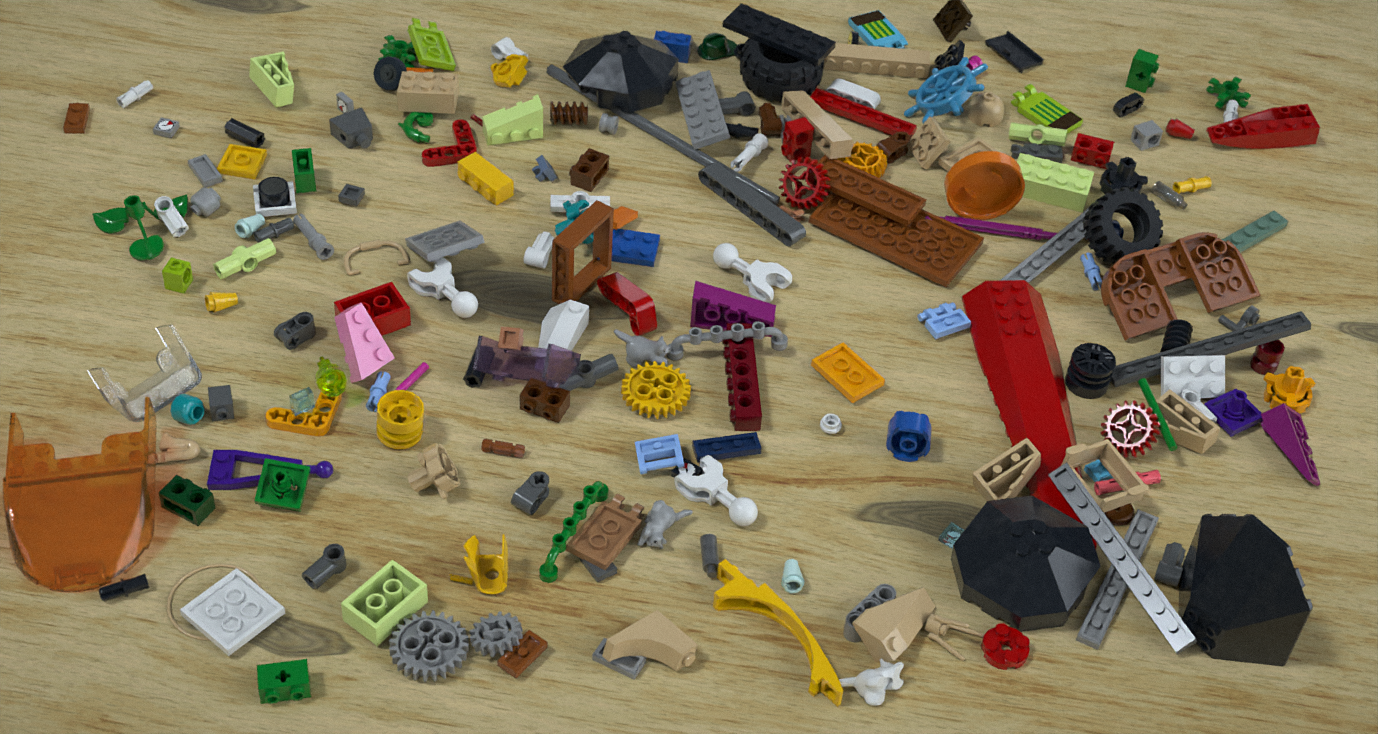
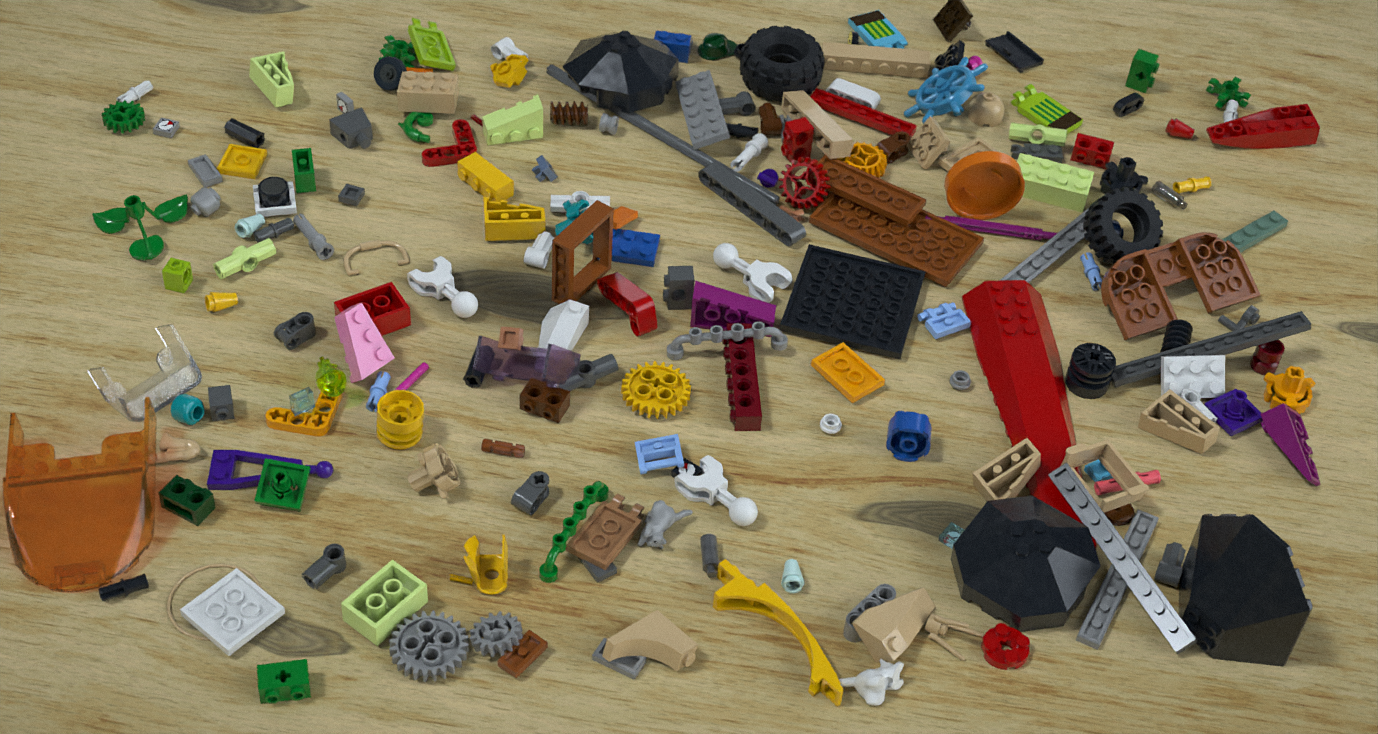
dark orange plate [63,103,90,134] -> none
white piece [154,196,189,237] -> none
light grey plate [405,221,485,262] -> none
reddish brown brick [569,148,609,192] -> none
light grey animal [614,329,672,368] -> none
dark blue plate [692,432,762,463] -> none
black plate [722,3,836,66] -> none
red gear [1100,400,1160,458] -> none
light grey brick [1130,120,1163,151] -> none
green bar [1138,378,1178,451] -> none
none -> green gear [102,100,146,134]
none -> yellow wedge [483,196,546,241]
none -> dark grey brick [663,266,695,310]
none -> dark purple plate [757,169,779,188]
none -> black plate [779,244,925,359]
none -> light grey plate [950,370,971,390]

